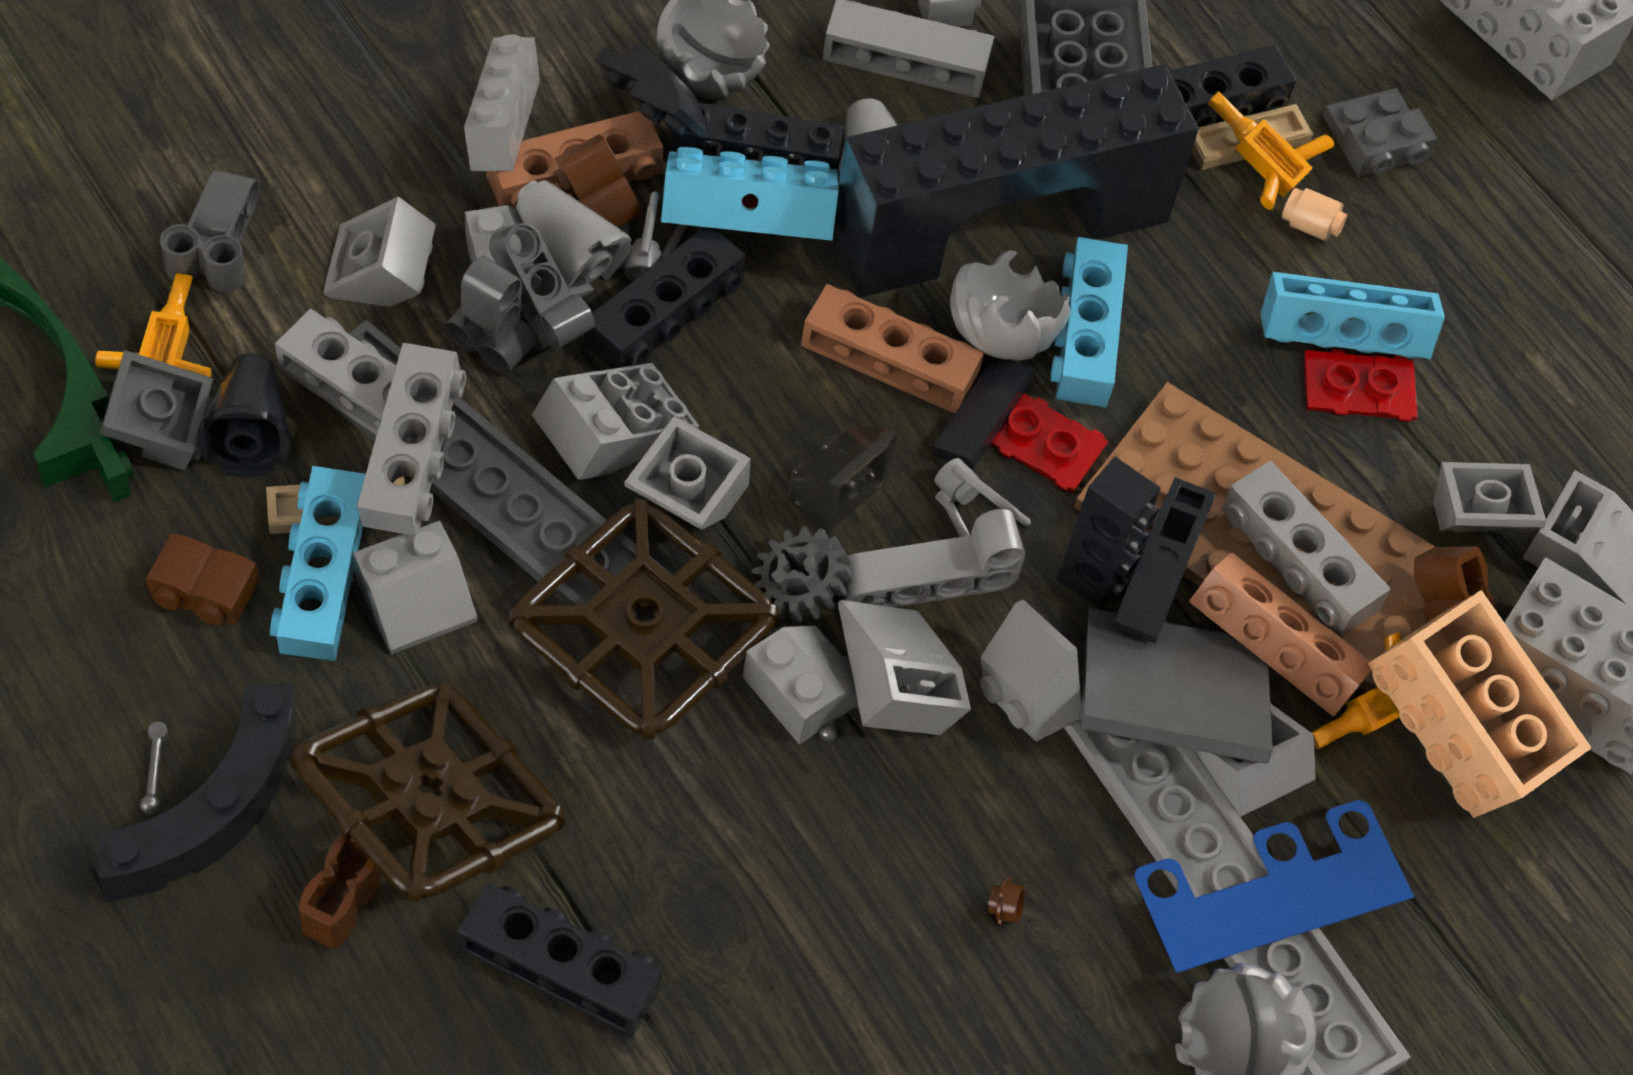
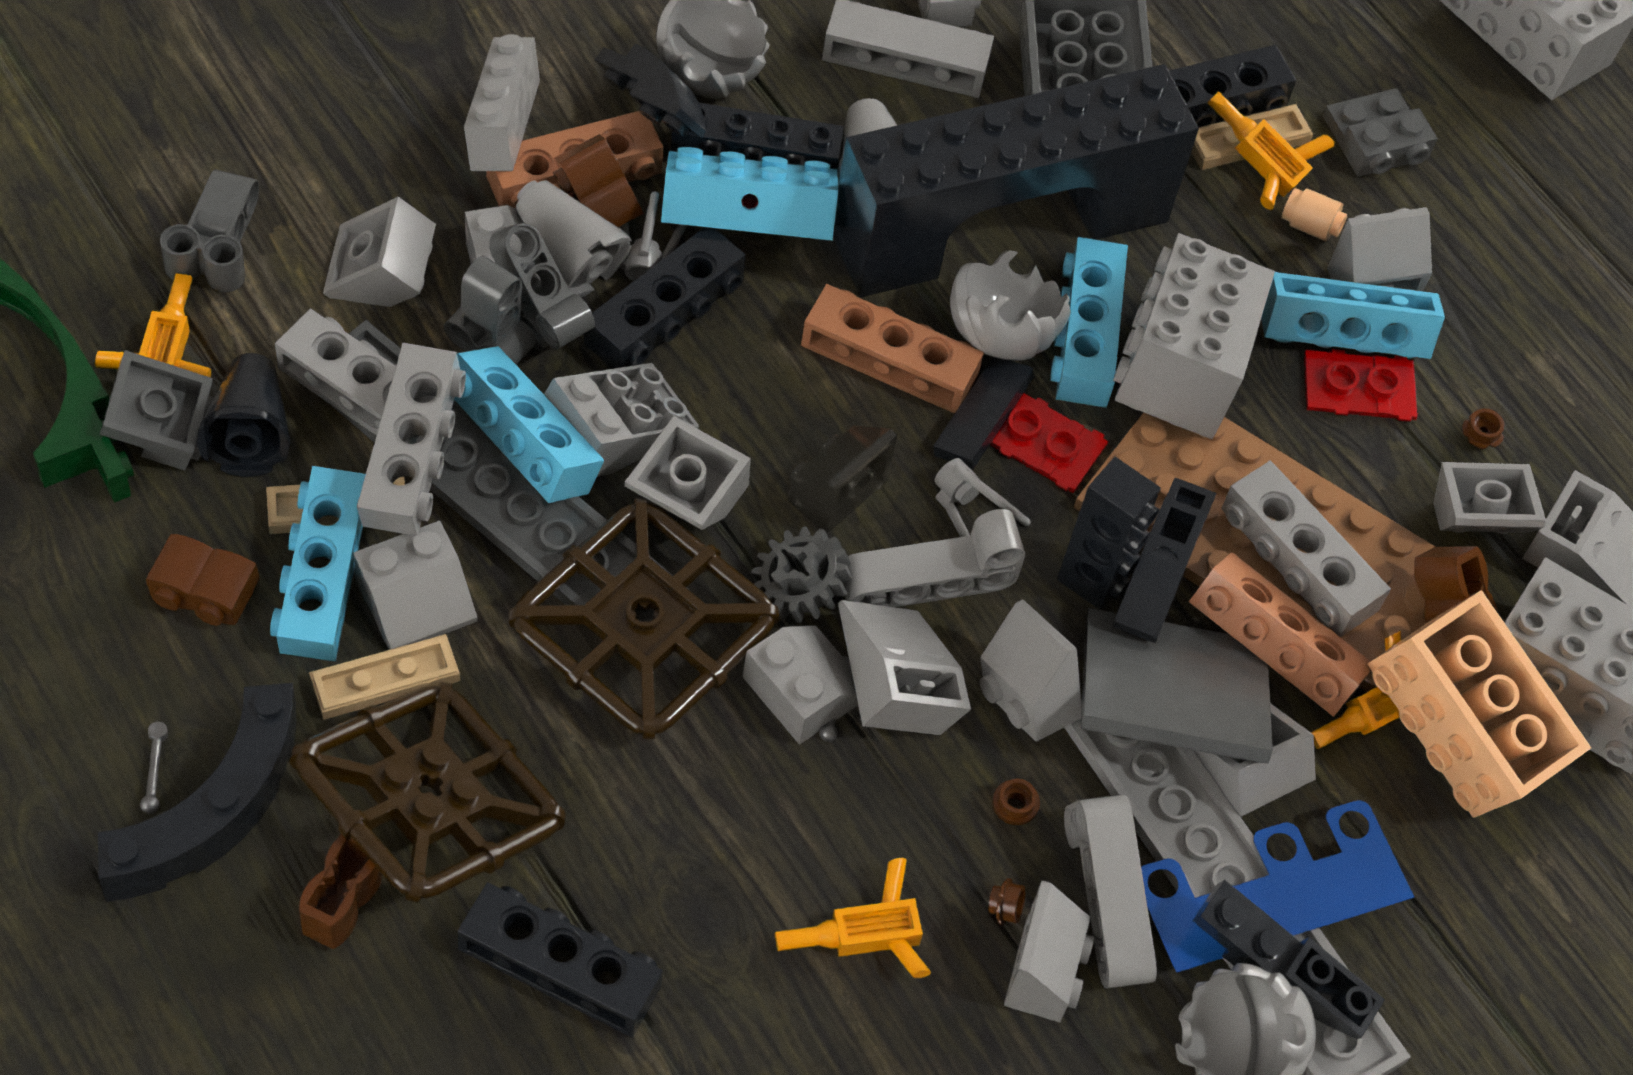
none -> tan tile [309,634,460,720]
none -> medium azure brick [454,346,604,503]
none -> light orange piece [775,858,931,978]
none -> reddish brown plate [992,779,1040,825]
none -> light grey slope [1004,881,1094,1022]
none -> light grey beam [1064,795,1157,989]
none -> light grey brick [1113,233,1275,440]
none -> black slope [1192,880,1385,1039]
none -> light grey slope [1327,207,1432,291]
none -> reddish brown plate [1462,408,1505,449]

